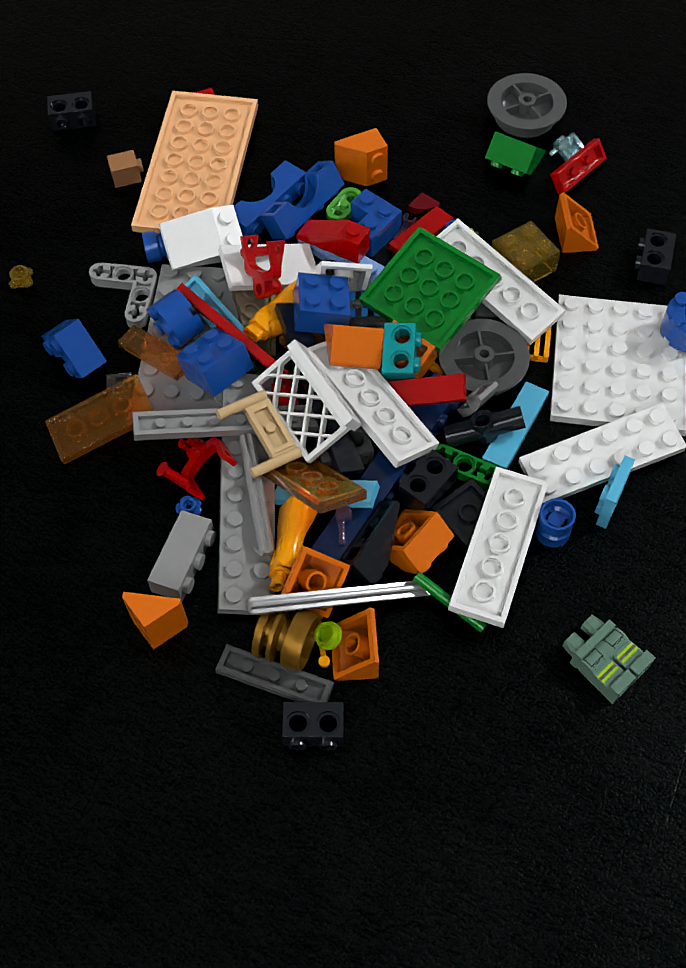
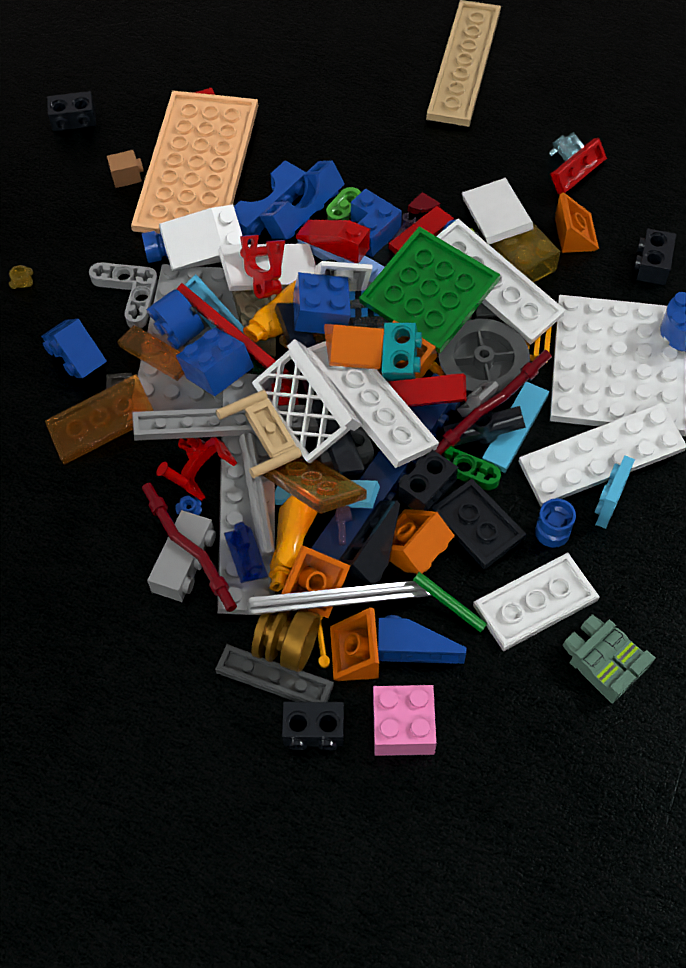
orange slope [122,592,188,650] -> none
lime plate [314,621,342,650] -> none
orange slope [334,128,388,186] -> none
white plate [448,466,549,628] -> none
green slope [485,131,546,177] -> none
dark grey piece [487,73,567,138] -> none
none -> dark red bar [142,483,237,612]
none -> clear blue hinge [224,522,268,583]
none -> bright pink brick [373,685,436,756]
none -> blue slope [378,615,466,664]
none -> tan plate [427,0,501,126]
none -> dark red bar [434,350,552,455]
none -> white tile [462,178,534,245]
none -> white tile [473,553,599,651]

